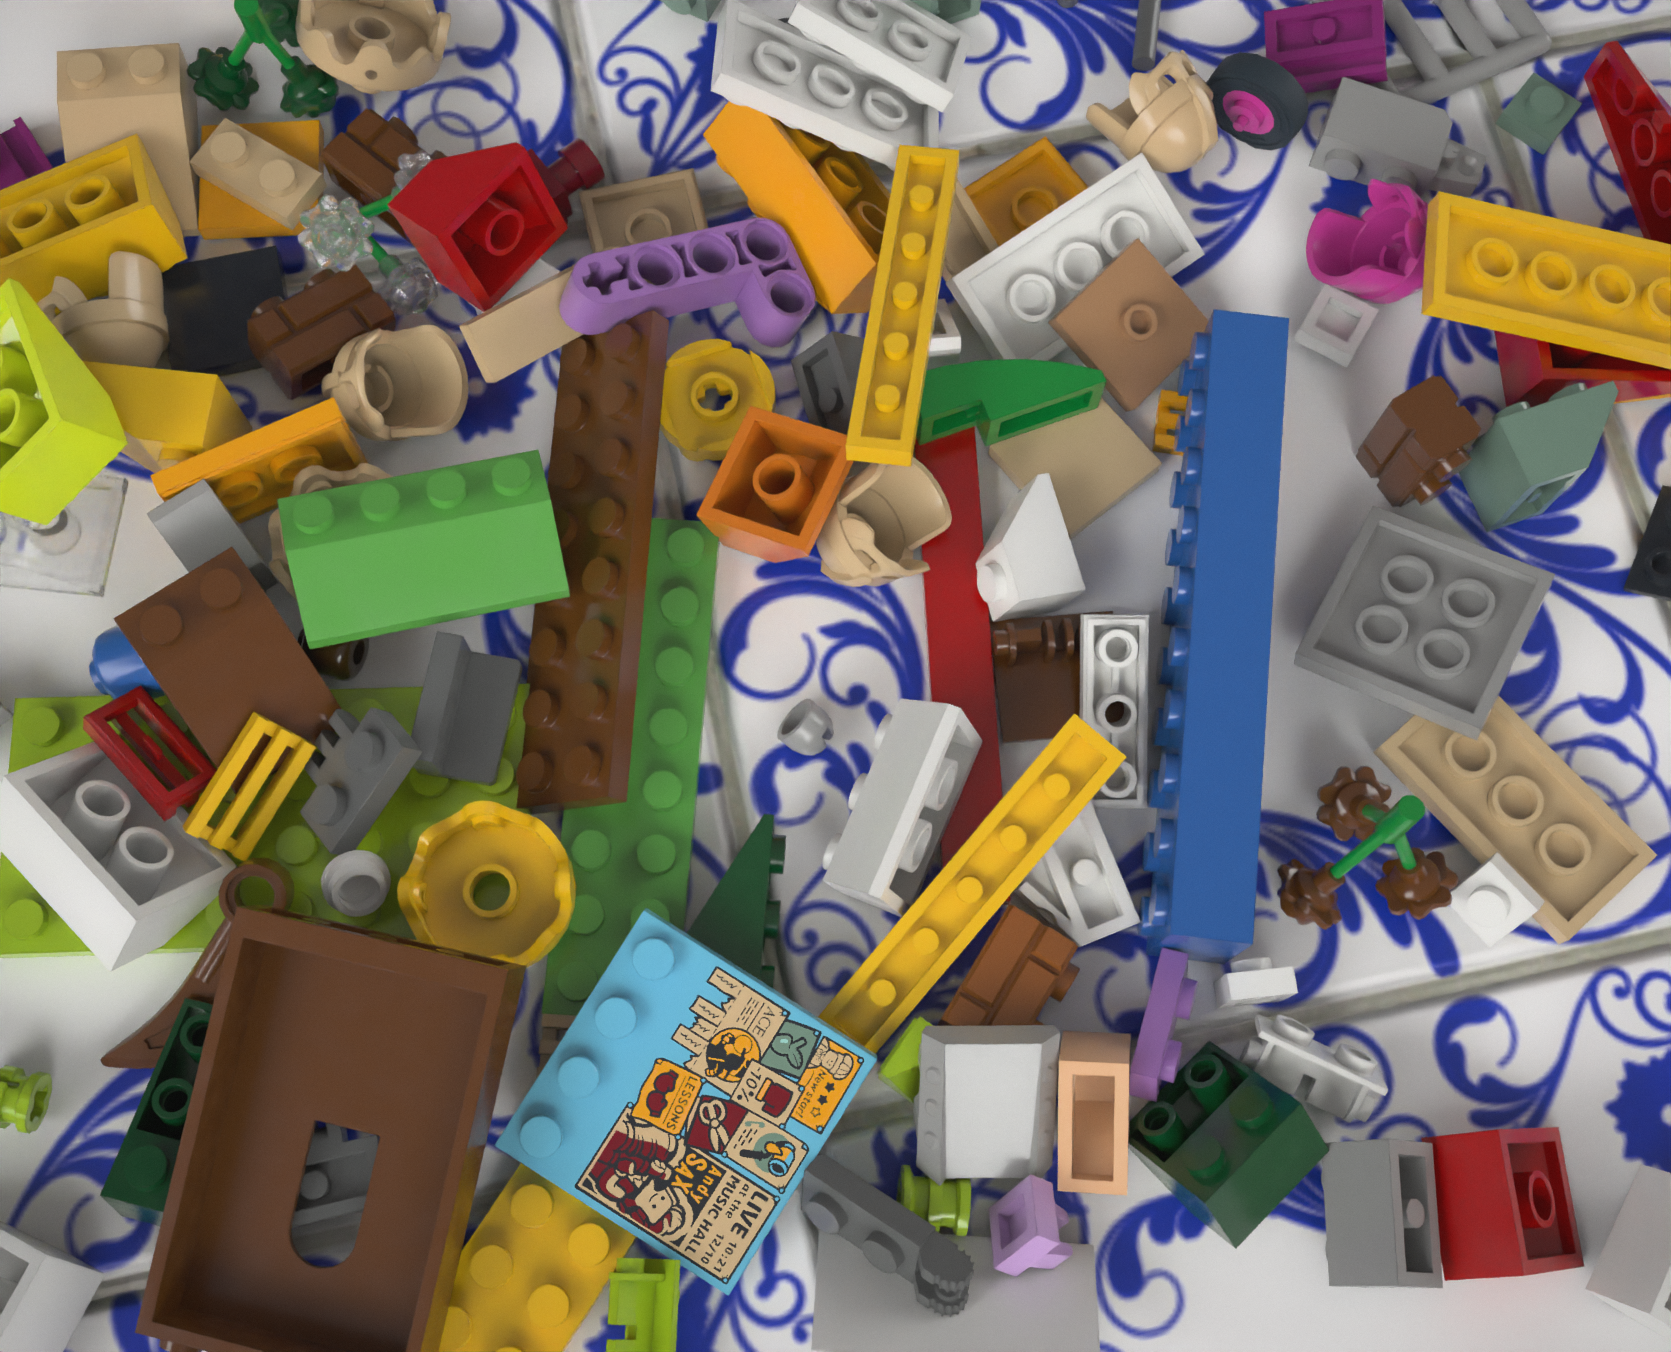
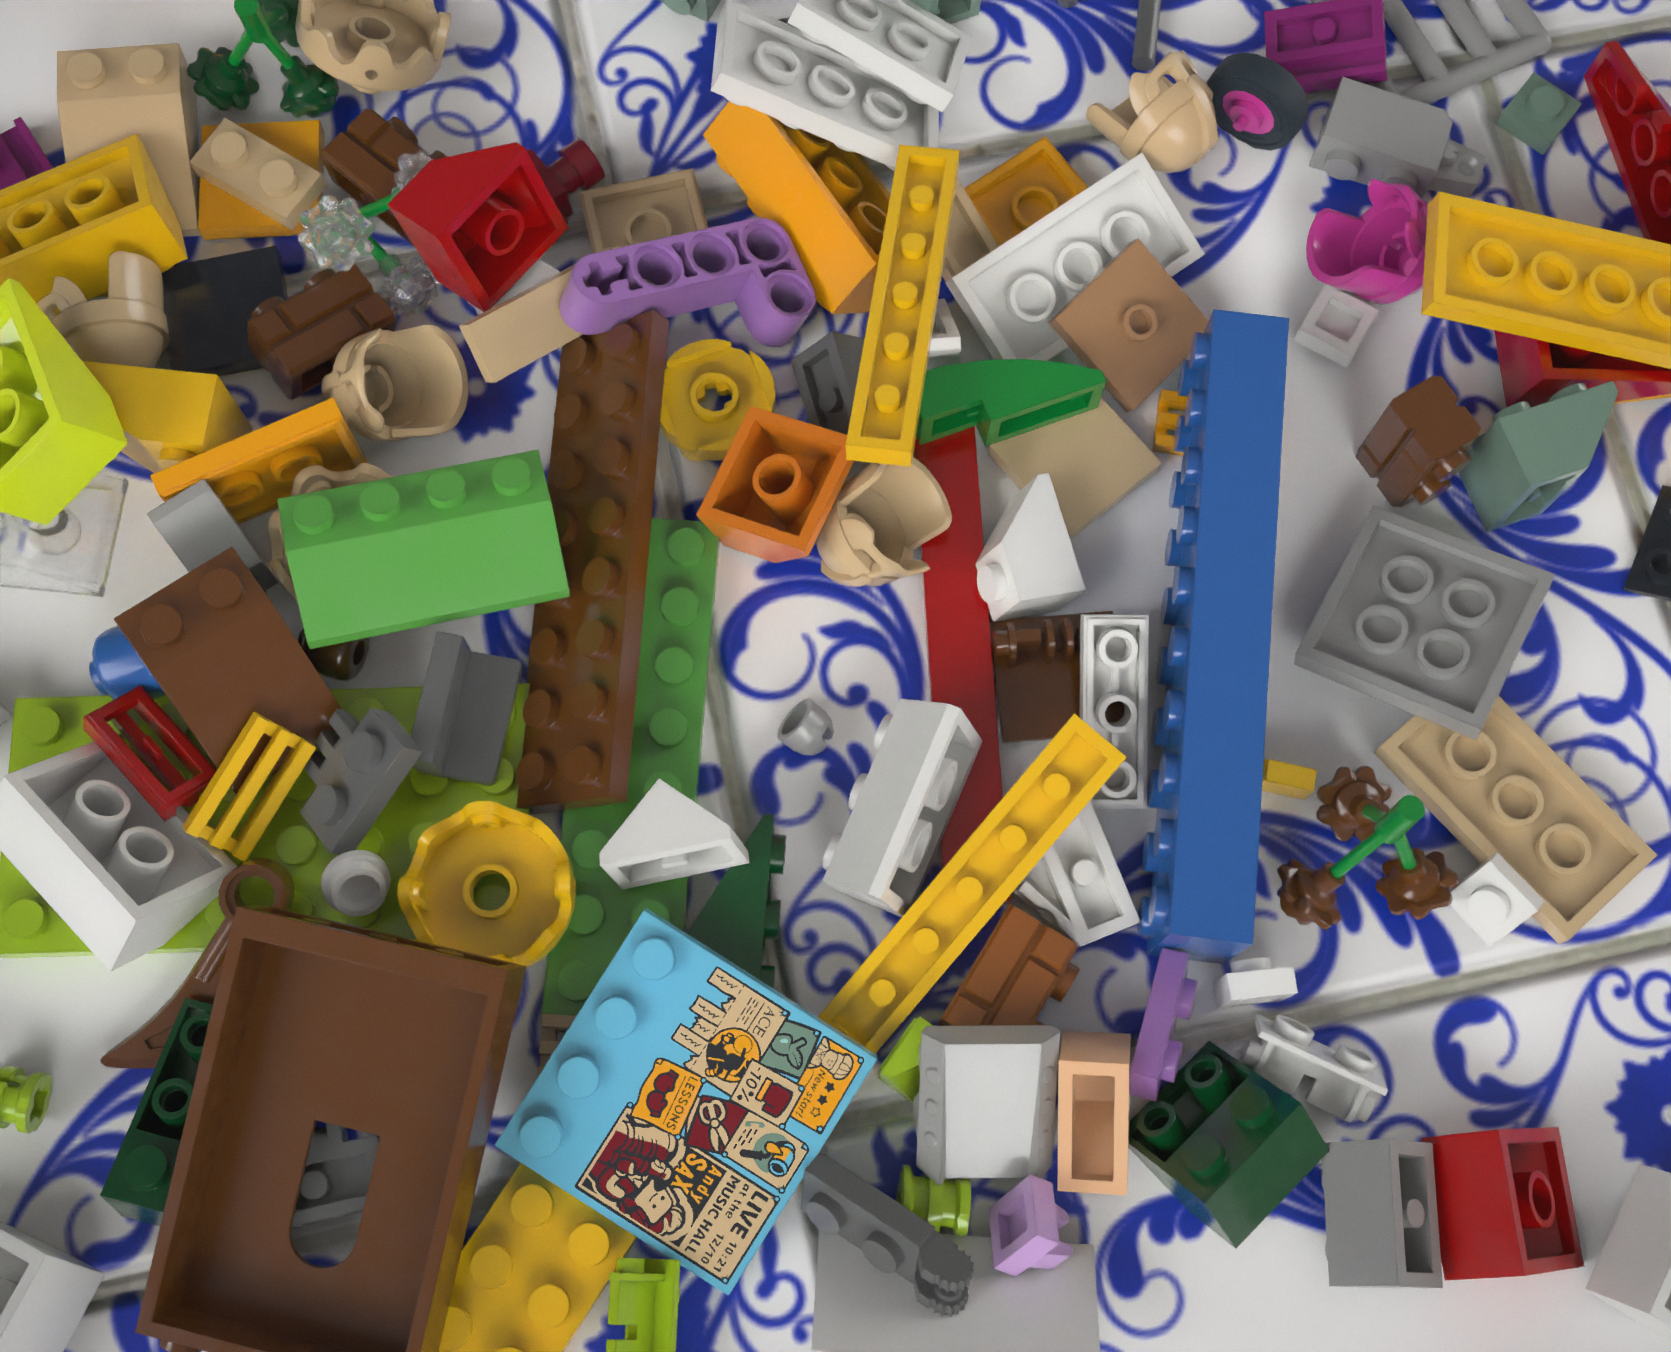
none -> white slope [599,779,749,890]
none -> yellow piece [1262,759,1317,800]

